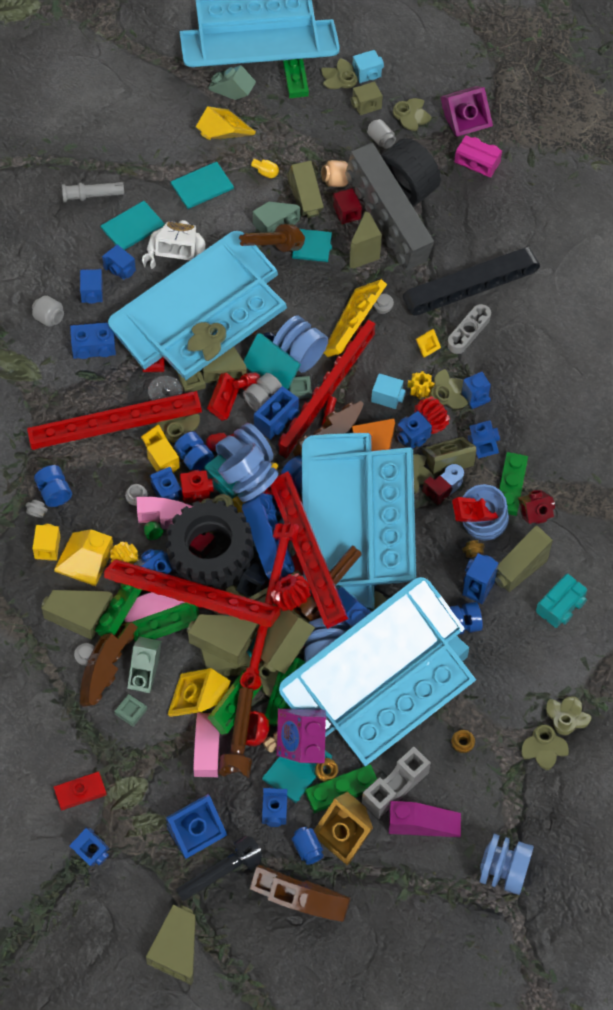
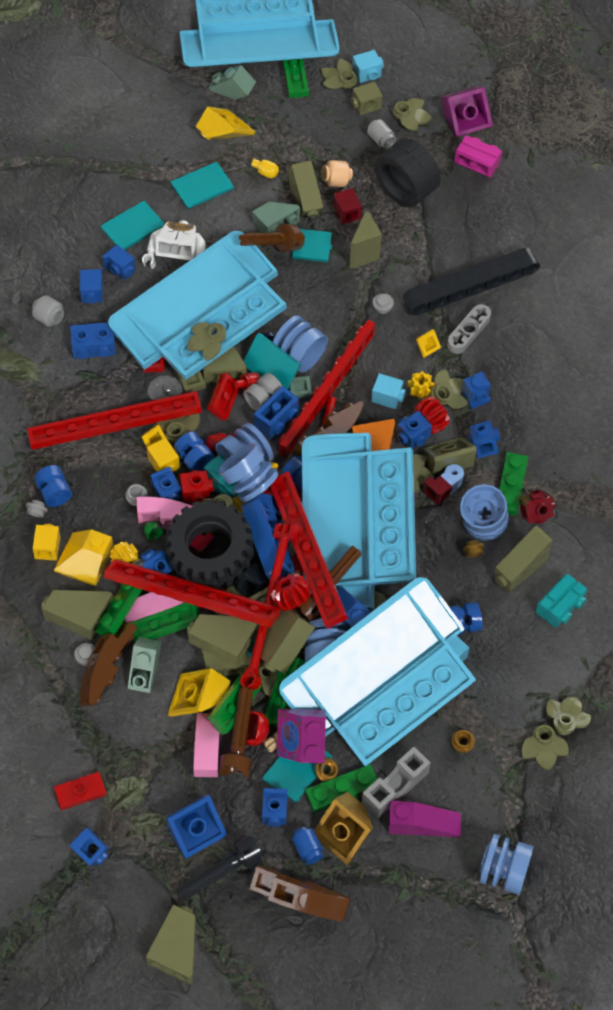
light grey pin [62,182,124,203] -> none
sand green tile [114,694,148,727] -> none
yellow wing [324,279,387,357] -> none
dark grey brick [345,143,434,270] -> none
red slope [452,497,498,522] -> none
blue brick [462,553,499,605] -> none

